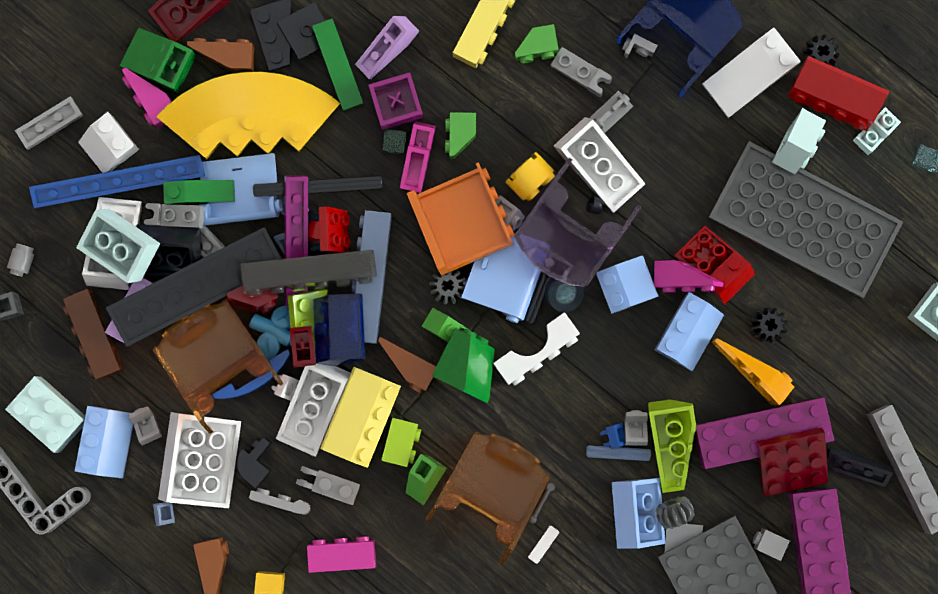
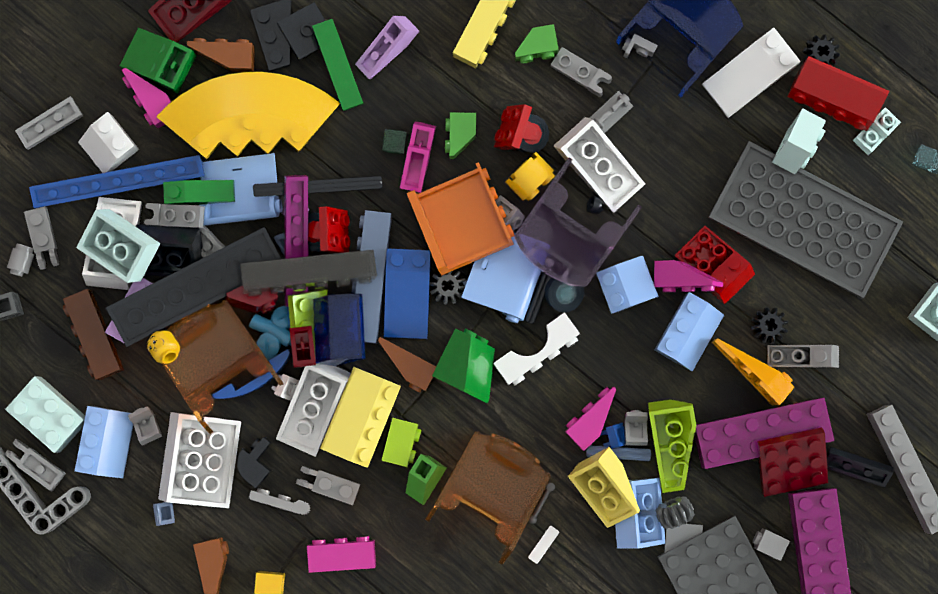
magenta brick [369,72,423,130] -> none
bright green slope [422,308,471,342] -> none
none -> light grey hinge [5,439,66,491]
none -> light grey hinge [24,206,59,270]
none -> yellow head [147,330,180,364]
none -> blue slope [384,249,431,339]
none -> red plate [494,104,549,153]
none -> dark pink slope [565,387,616,451]
none -> light yellow slope [568,447,640,528]
none -> light grey slope [768,345,839,368]

